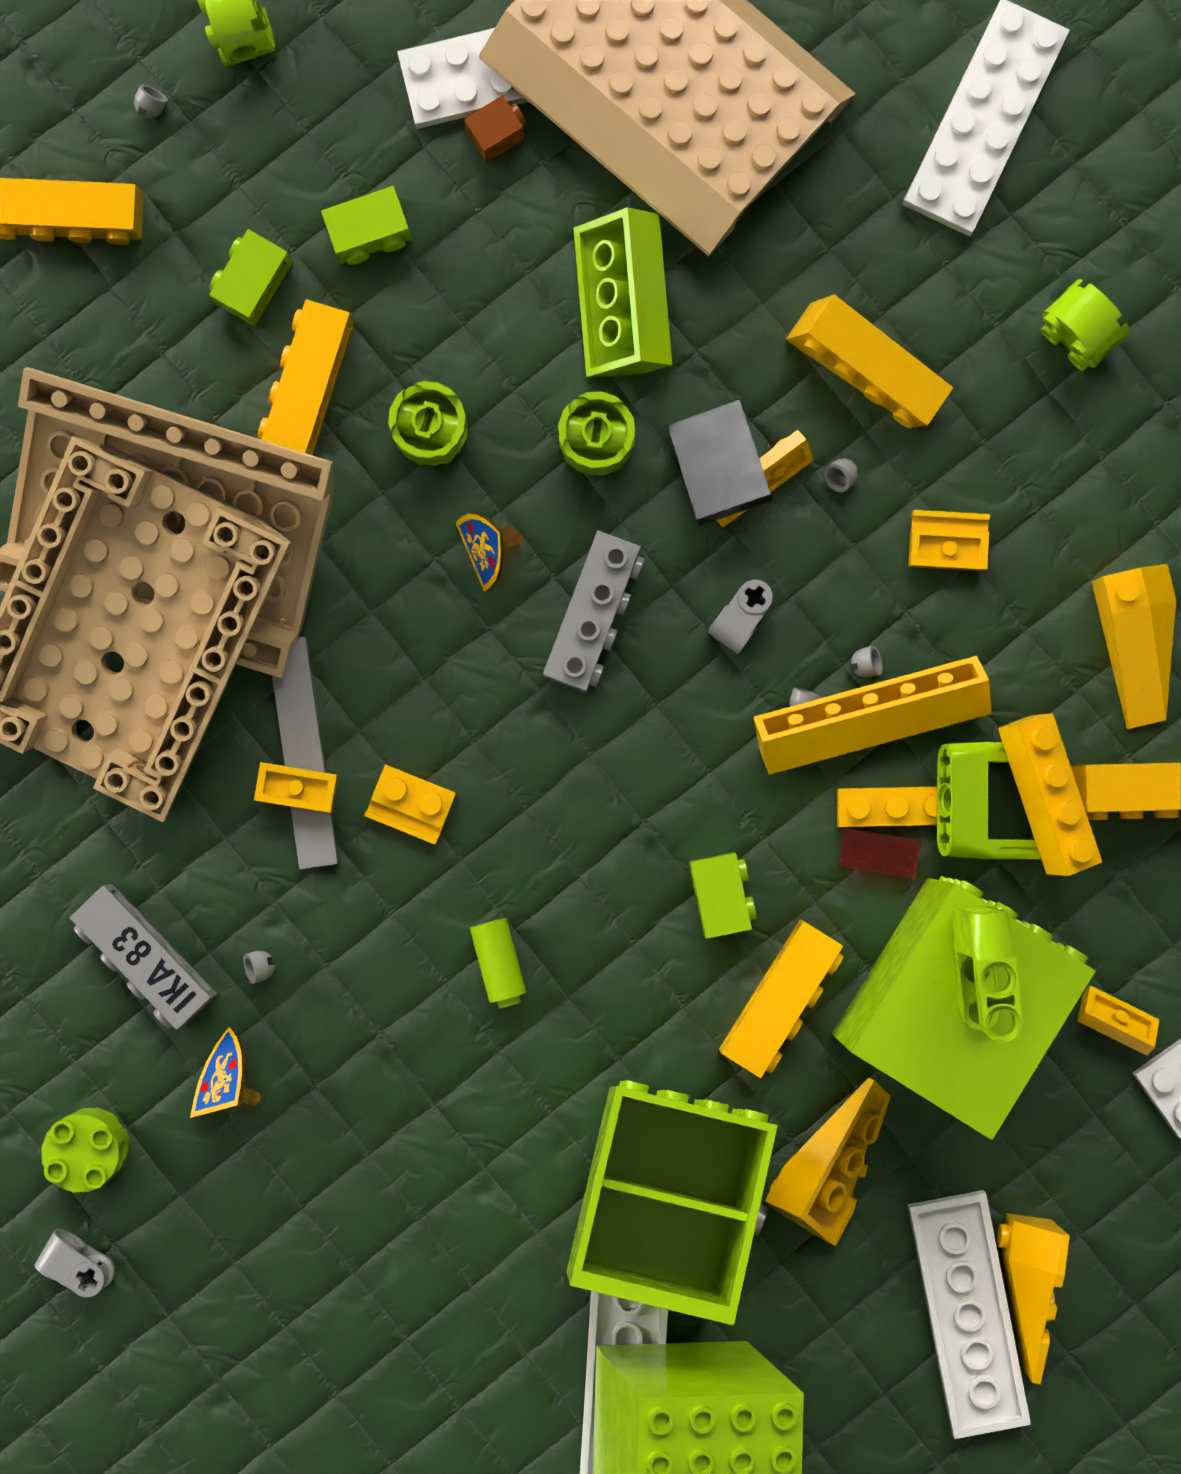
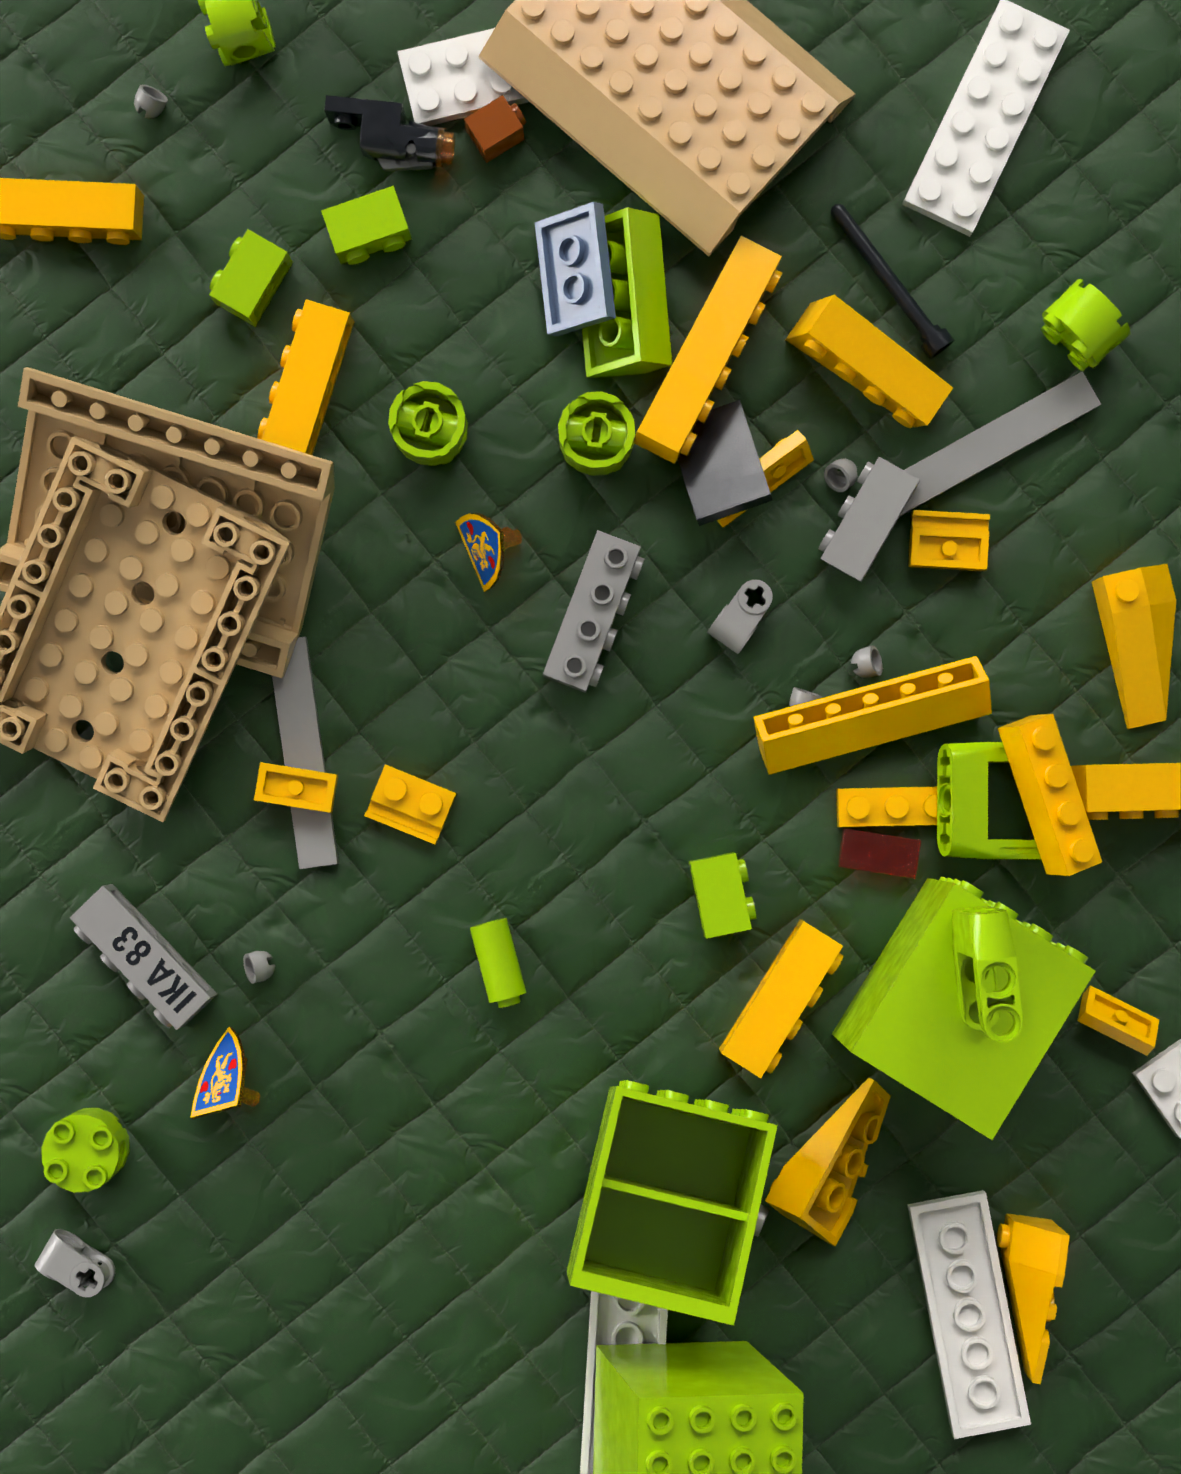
none -> black plate [324,95,455,172]
none -> plate [535,201,616,336]
none -> yellow brick [634,236,782,464]
none -> light grey brick [818,457,920,583]
none -> black piece [831,204,955,359]
none -> light grey tile [900,371,1101,516]

